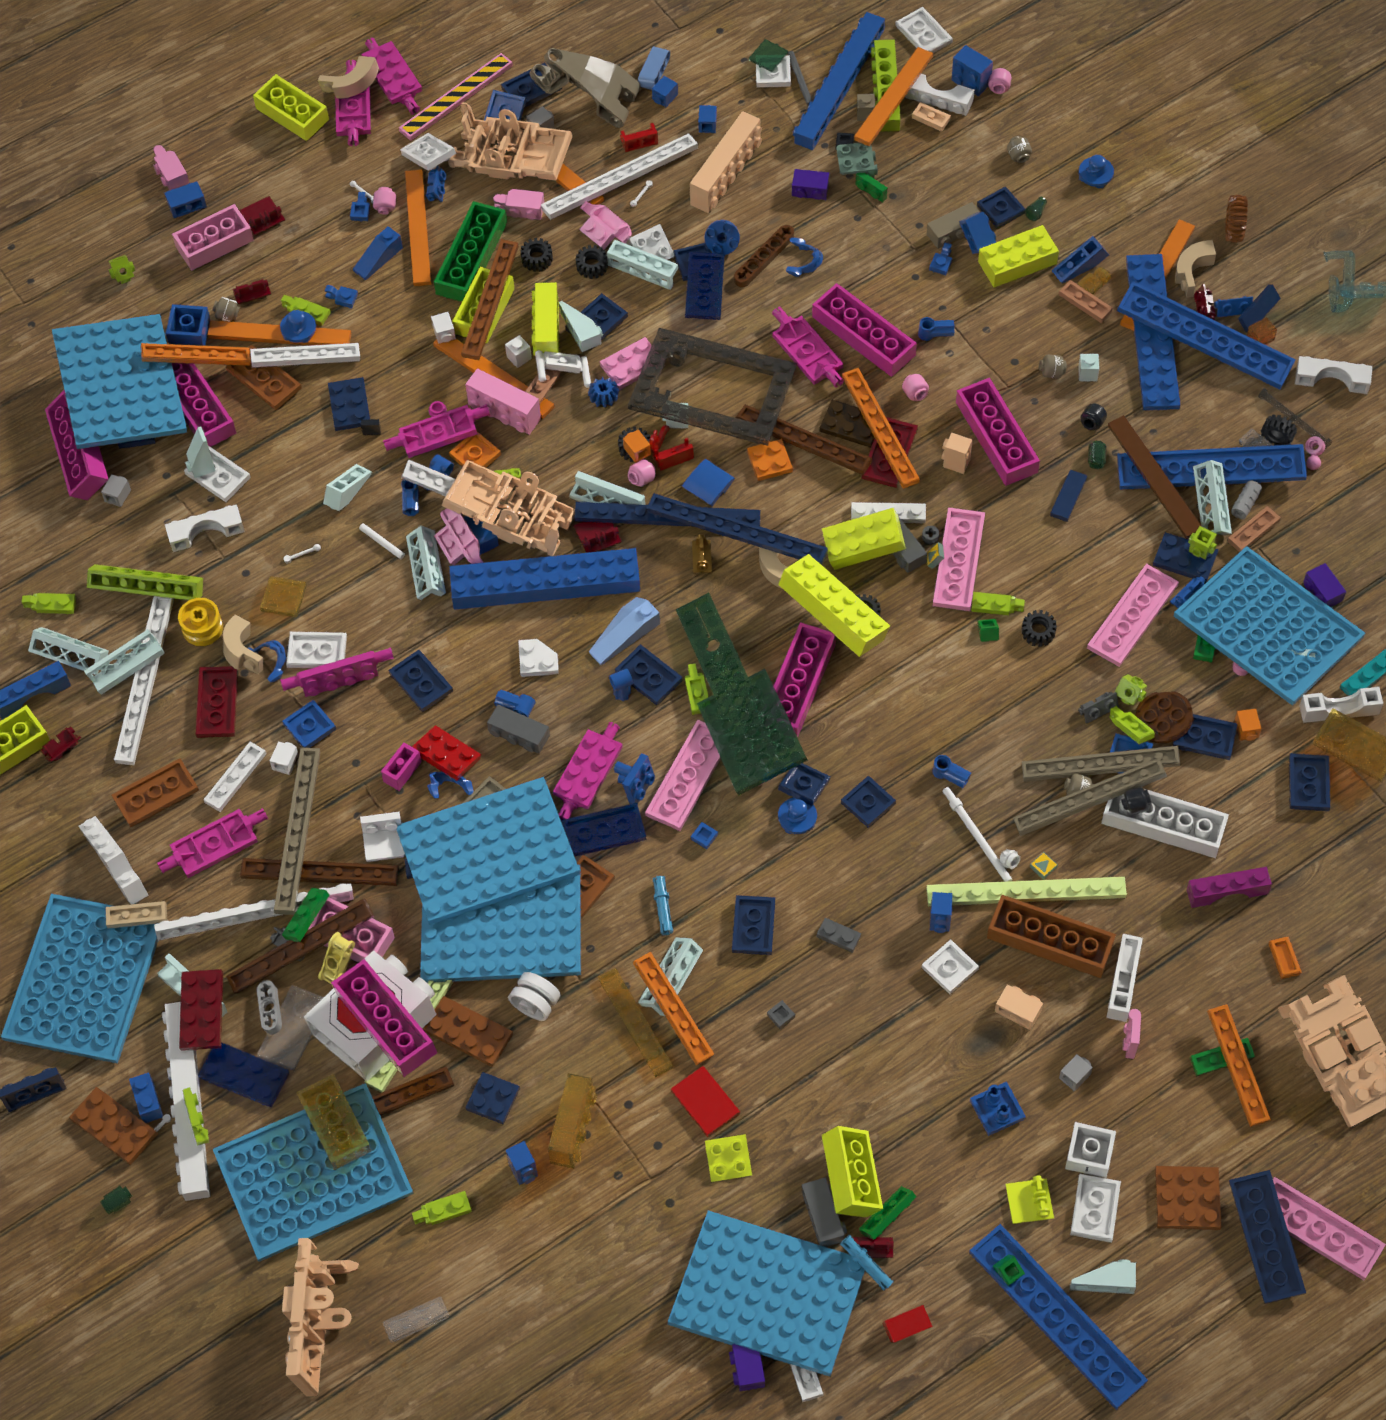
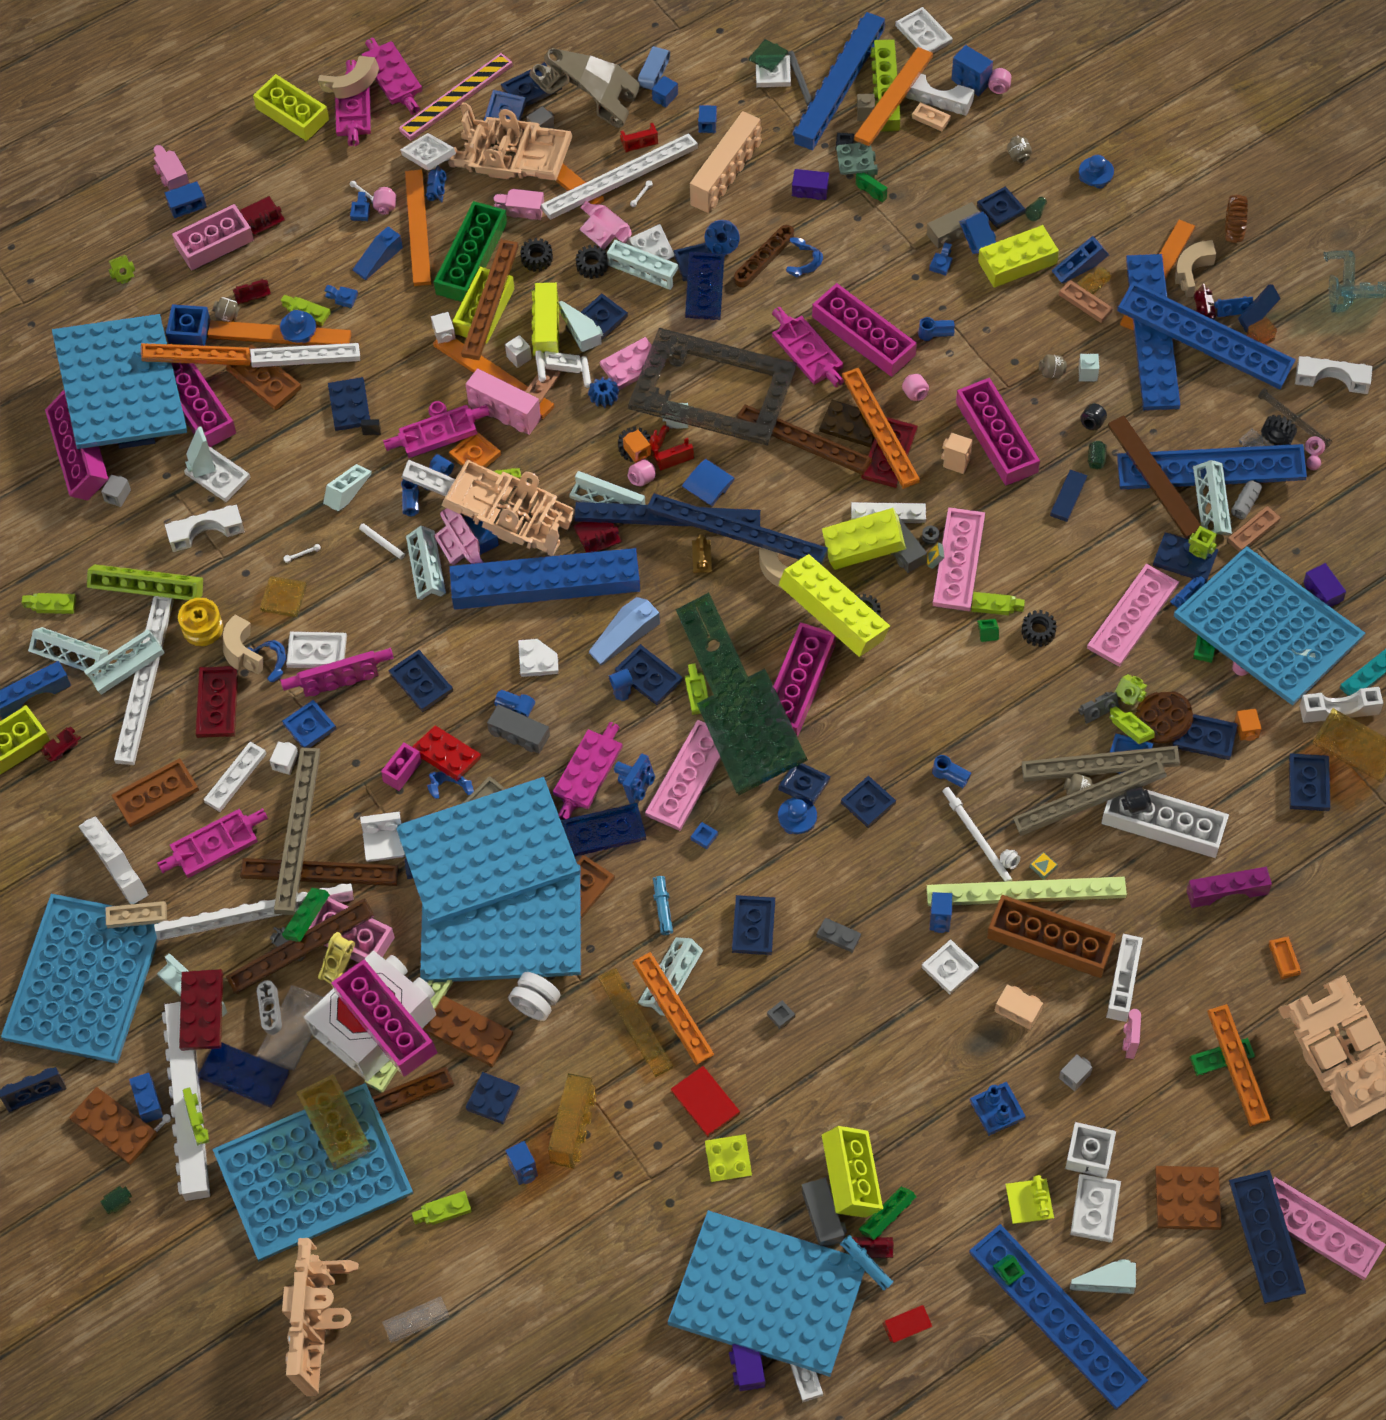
orange plate [747,439,793,481] -> none

